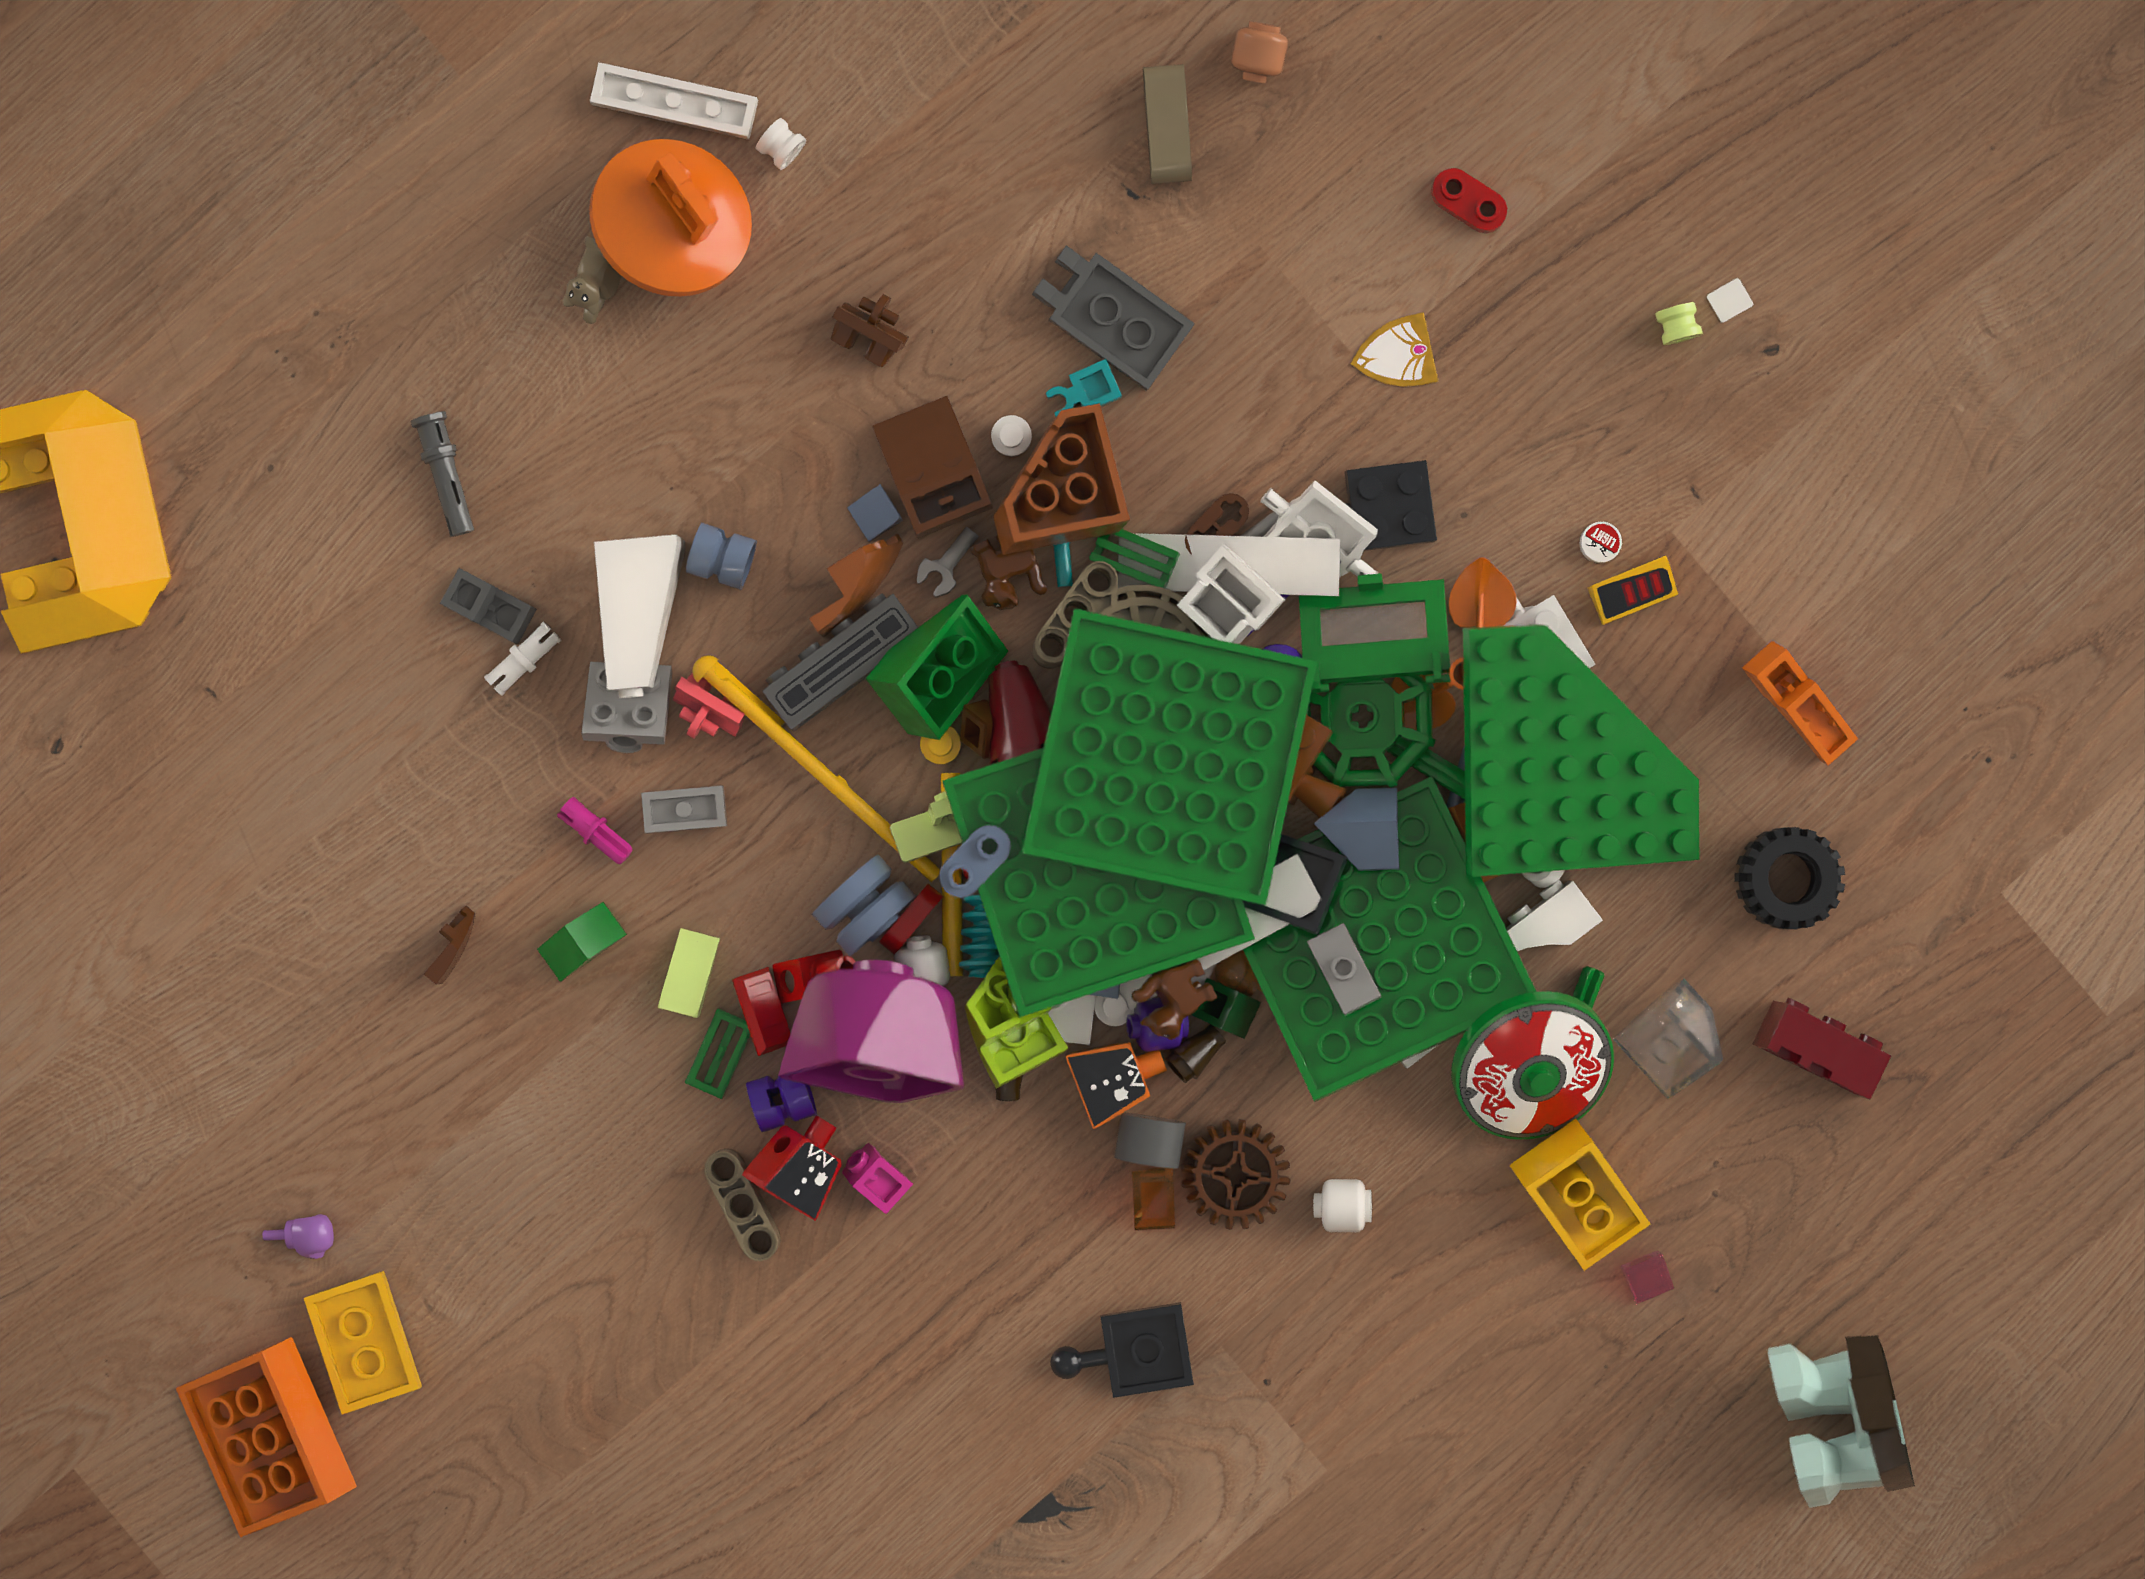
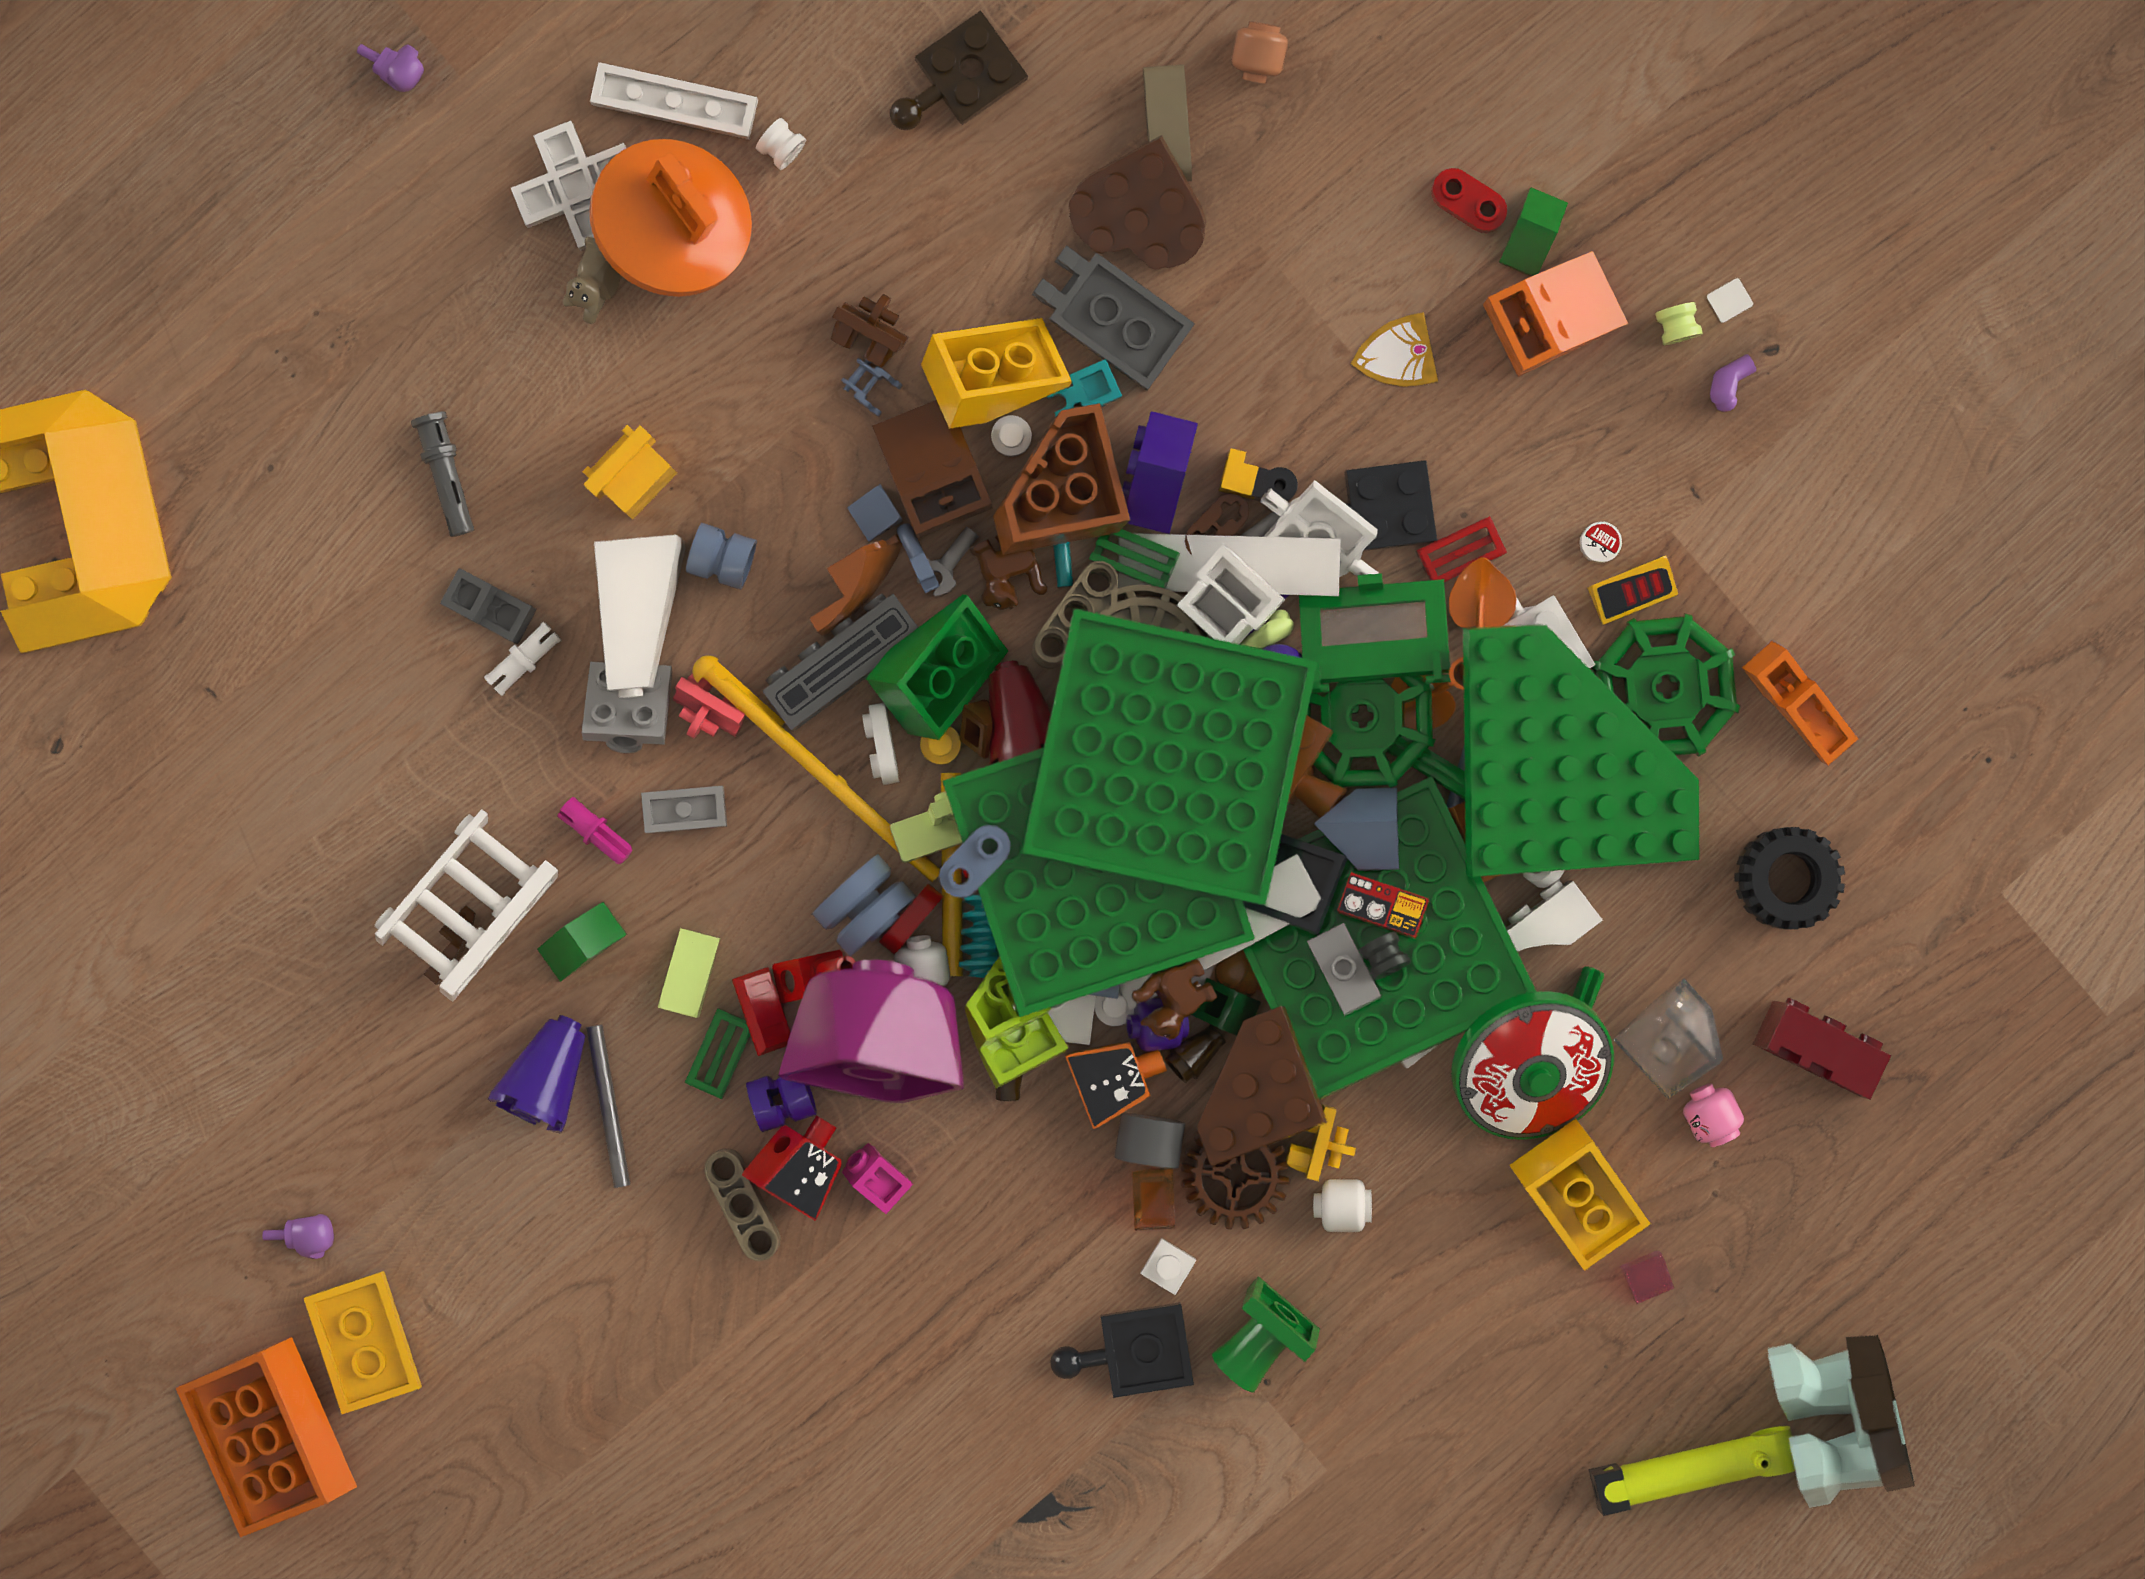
none -> medium lavender piece [357,44,424,92]
none -> white fence [374,809,558,1002]
none -> dark purple cone [487,1015,586,1134]
none -> white plate [511,121,626,251]
none -> yellow plate [582,425,677,519]
none -> flat silver bar [586,1025,630,1188]
none -> sand blue piece [841,358,903,417]
none -> white plate [862,703,900,785]
none -> dark brown plate [890,11,1028,130]
none -> sand blue bar [897,523,940,593]
none -> yellow slope [921,318,1072,429]
none -> reddish brown plate [1069,135,1206,269]
none -> dark purple brick [1122,411,1198,534]
none -> white plate [1140,1237,1197,1295]
none -> reddish brown plate [1197,1006,1327,1166]
none -> green plant [1212,1276,1320,1393]
none -> leg [1218,448,1298,502]
none -> yellowish green arm [1240,609,1294,649]
none -> yellow hips [1286,1104,1356,1181]
none -> tile [1337,872,1429,939]
none -> pearl dark grey wheel [1359,932,1411,980]
none -> red tile [1415,516,1507,582]
none -> slope [1483,251,1628,377]
none -> green slope [1499,187,1568,276]
none -> neon yellow piece [1588,1426,1795,1516]
none -> green plate [1592,613,1741,757]
none -> bright pink head [1683,1083,1744,1147]
none -> medium lavender arm [1710,354,1756,412]

